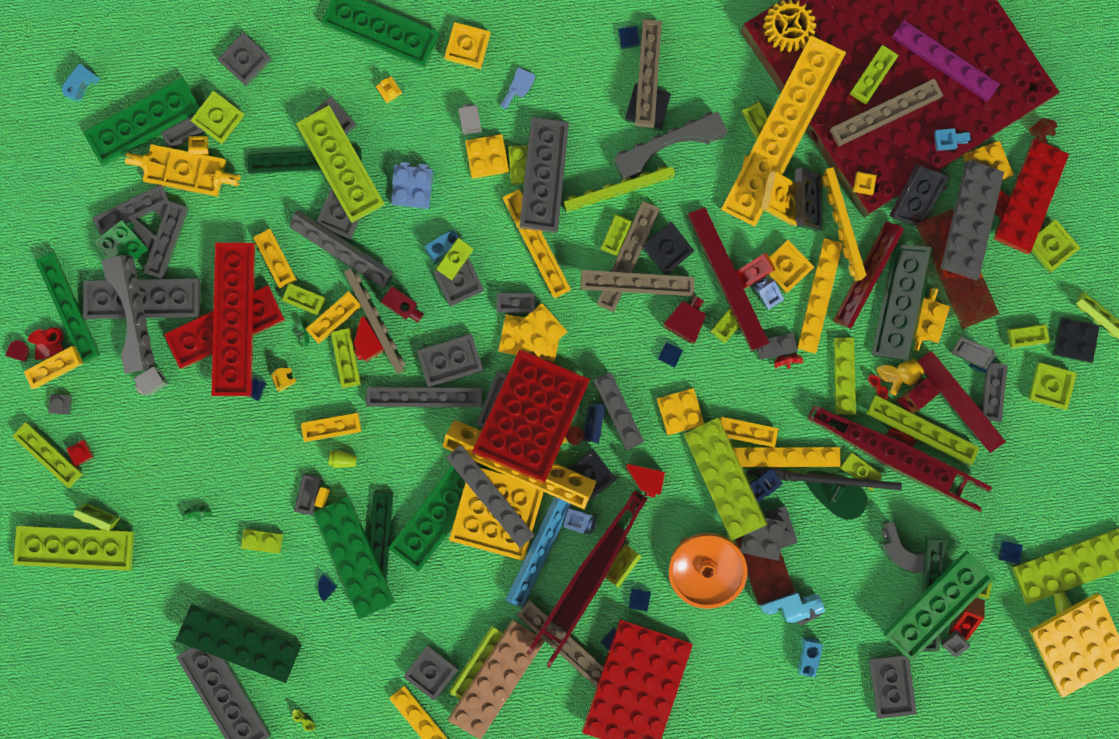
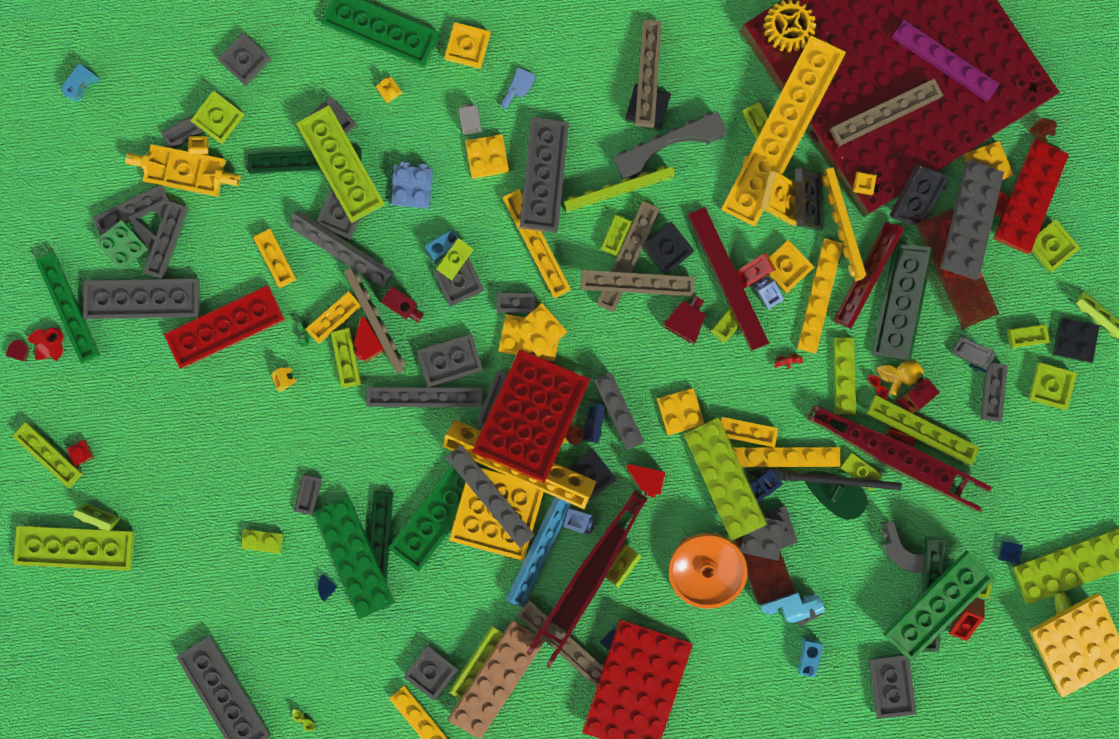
yellow plate [24,346,83,389] -> none
dark grey plate [48,394,72,415] -> none
green plate [83,77,200,166] -> none
dark grey arch [102,255,155,374] -> none
light grey brick [134,367,169,396] -> none
dark green plate [175,604,301,683] -> none
green piece [182,506,212,521] -> none
red plate [211,242,255,397] -> none
clear blue tile [250,378,267,401] -> none
lime plate [282,283,326,316] -> none
yellow plate [301,413,362,442] -> none
yellow tile [314,487,331,508] -> none
lime cone [328,449,357,468] -> none
lime plate [508,145,528,185] -> none
clear blue tile [618,26,640,49] -> none
clear blue tile [628,588,651,611] -> none
clear blue tile [658,342,683,368] -> none
dark grey plate [757,333,798,360] -> none
lime plate [850,45,899,104] -> none
yellow plate [913,287,950,351] -> none
dark red tile [917,350,1006,453] -> none
dark azure plate [934,128,970,151] -> none
dark grey plate [941,630,970,658] -> none

